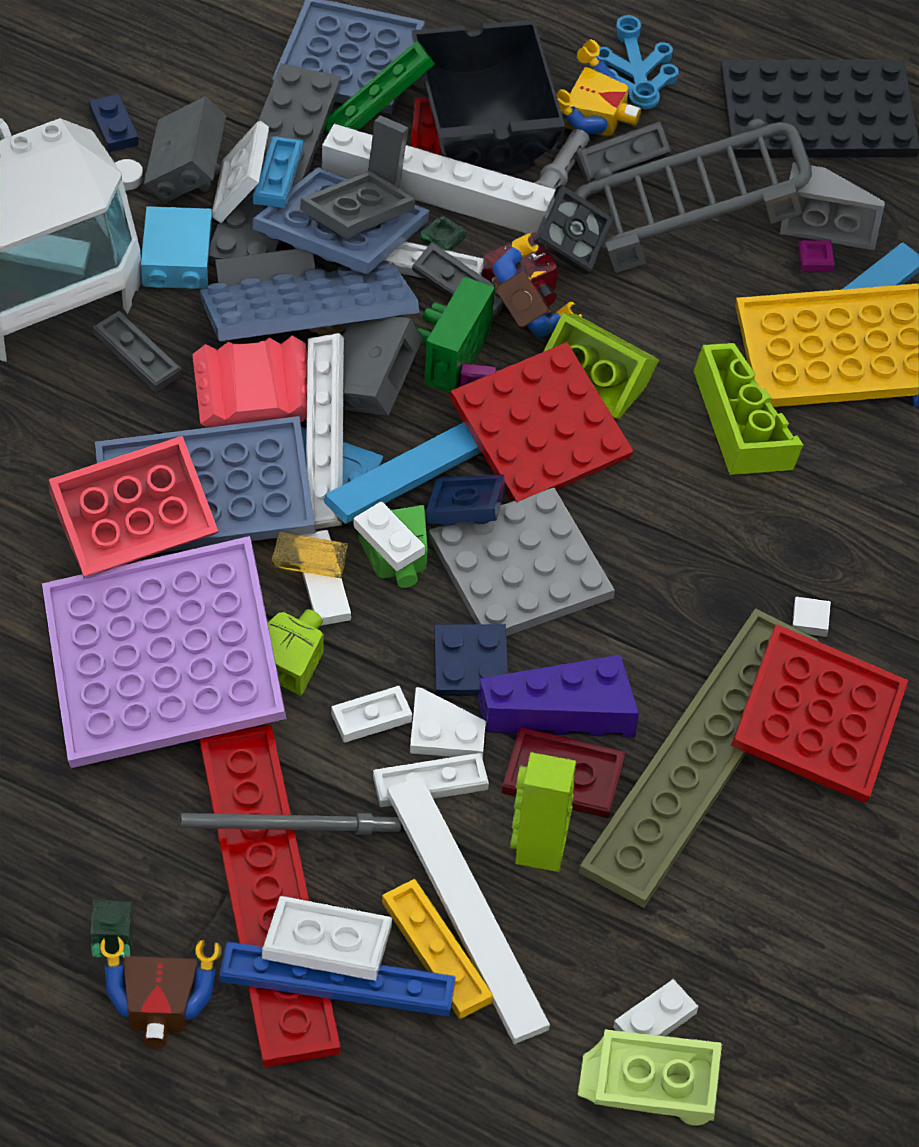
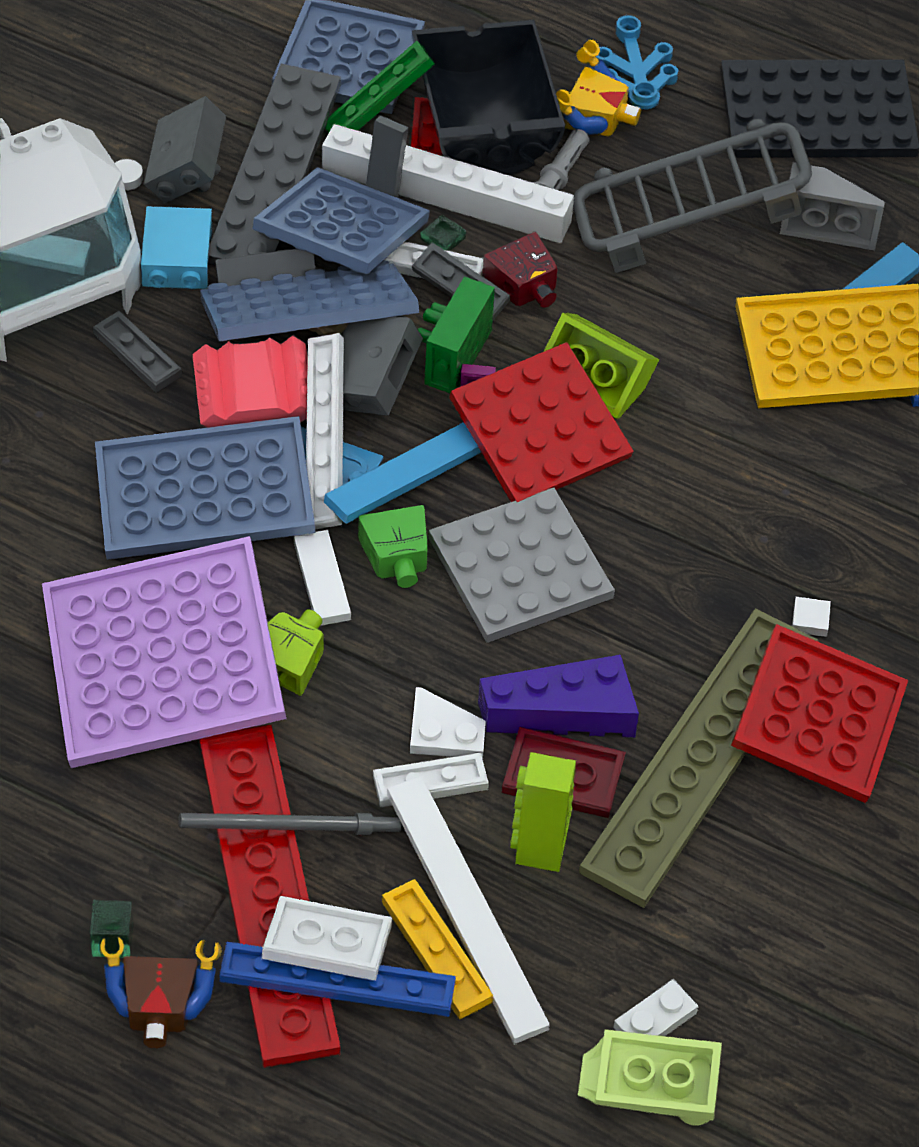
coral slope [49,436,218,578] -> none
dark blue plate [89,93,139,153] -> none
white tile [212,121,269,223] -> none
dark azure tile [253,136,303,208] -> none
clear yellow tile [272,532,348,578] -> none
dark grey plate [300,171,416,238] -> none
white plate [331,686,412,743] -> none
white plate [354,501,425,571] -> none
dark blue plate [426,475,506,526] -> none
dark blue plate [434,624,508,696] -> none
torso [492,233,582,337] -> none
black piece [533,185,614,275] -> none
dark grey tile [574,121,671,183] -> none
lime wedge [694,343,804,475] -> none
magenta tile [798,240,835,272] -> none

